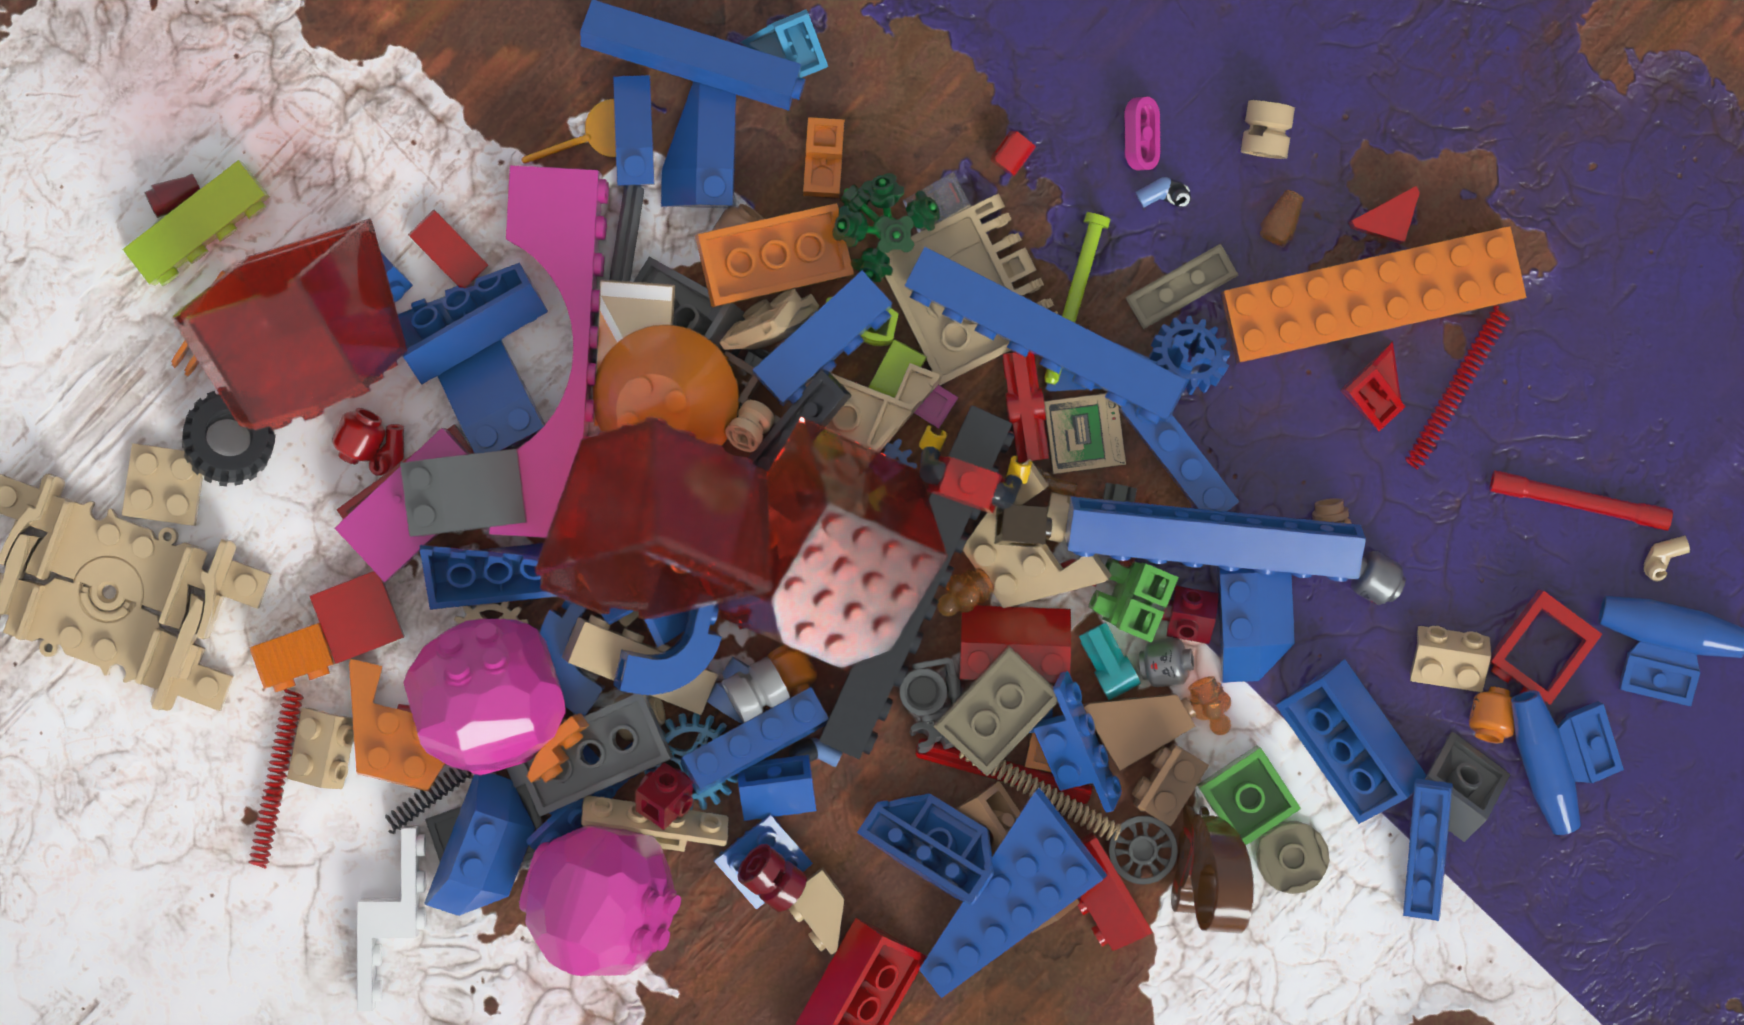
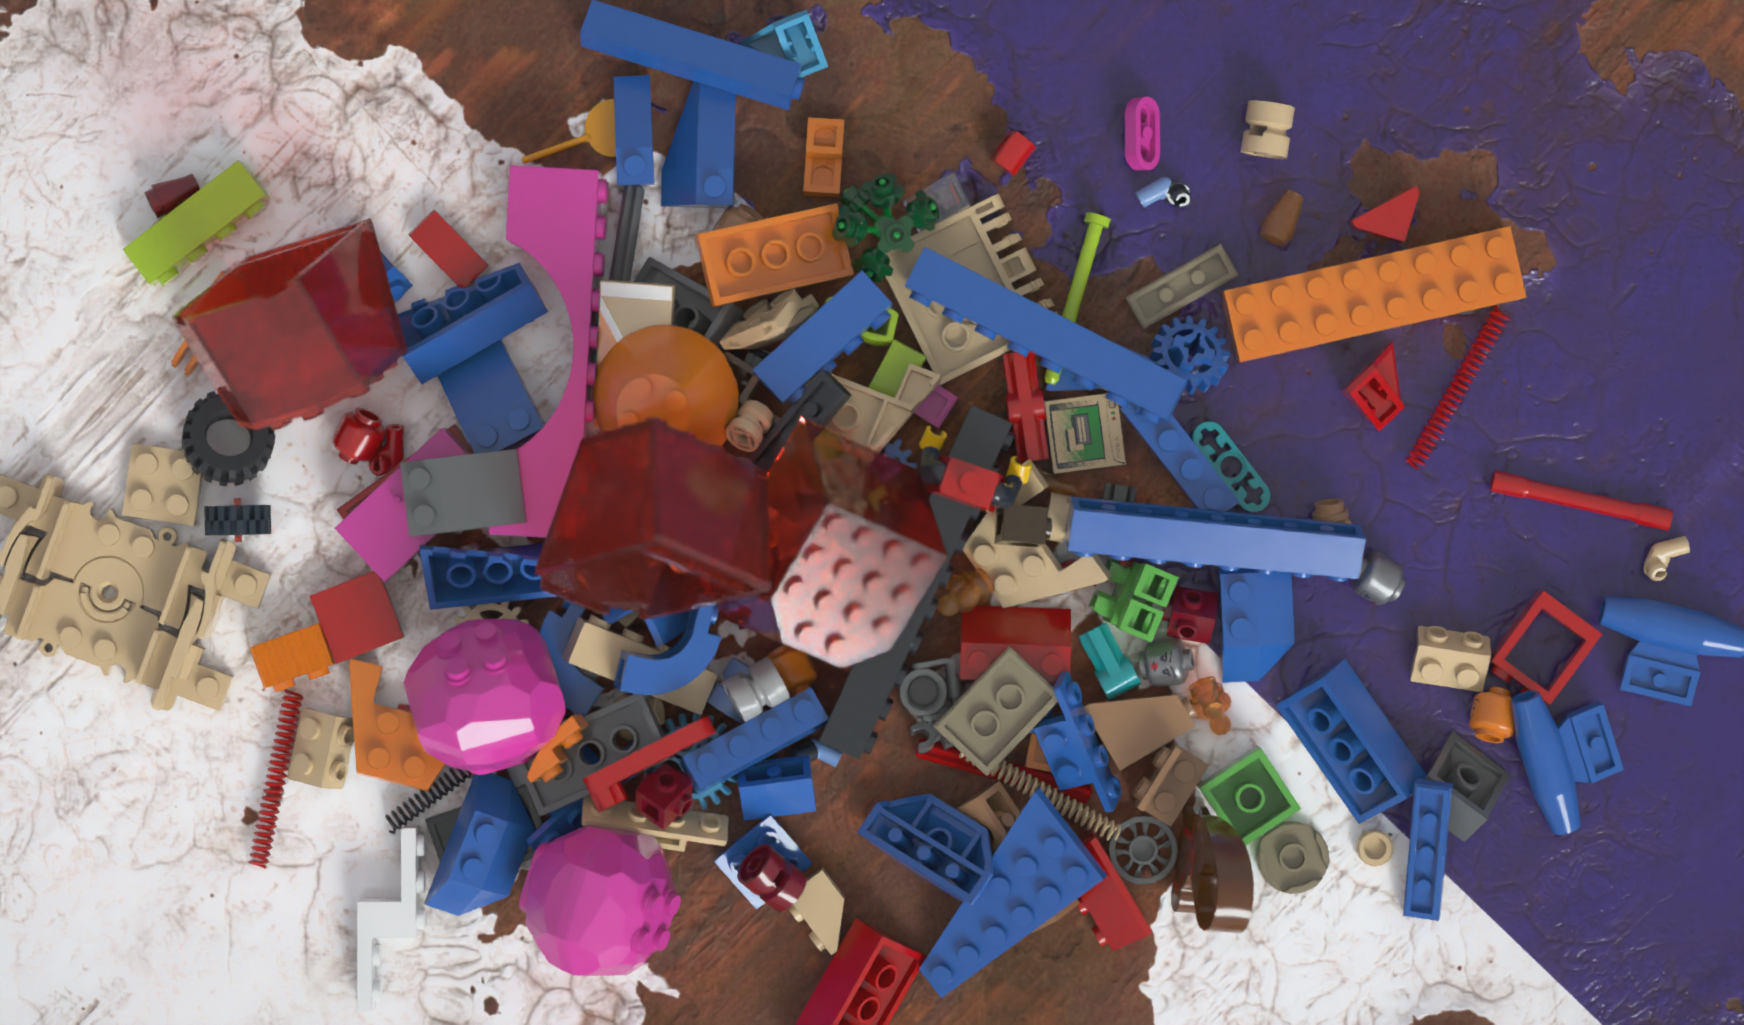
none -> black wheel [204,498,271,542]
none -> red beam [582,716,716,812]
none -> teal beam [1191,422,1270,512]
none -> tan tile [1356,829,1393,867]

